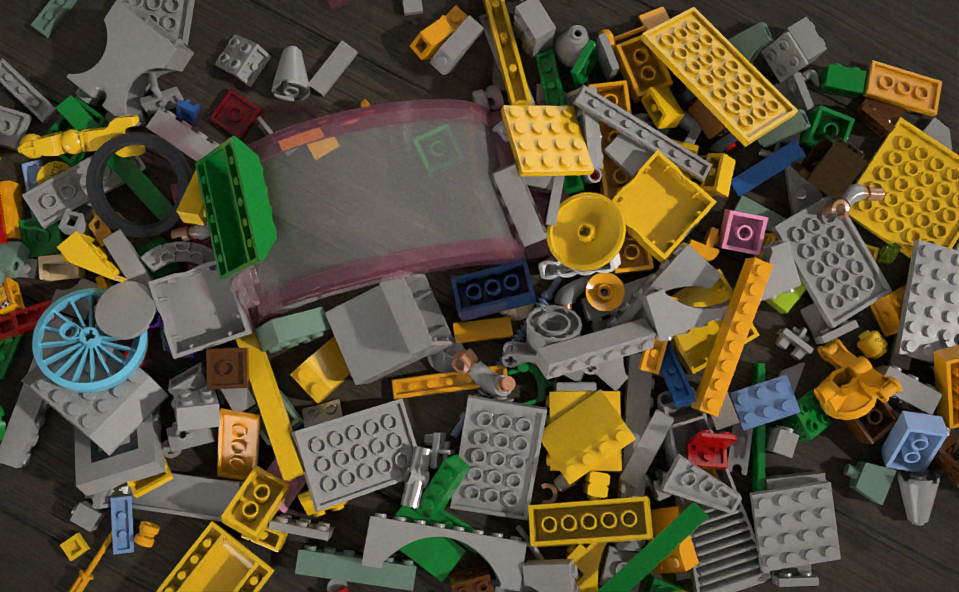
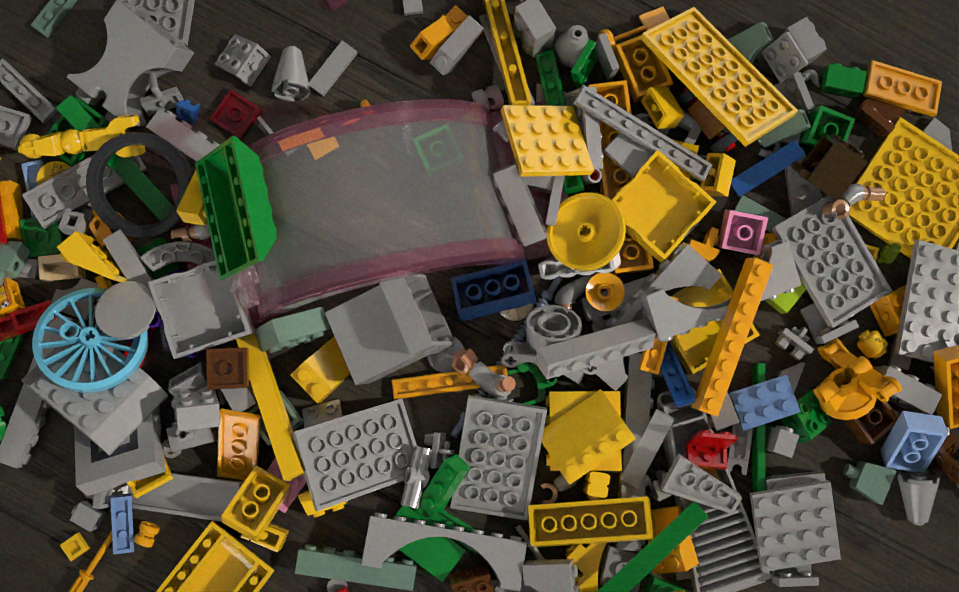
light grey plate [268,514,335,541] -> none
light orange tile [453,317,513,344] -> none
light grey tile [553,382,596,392] -> none

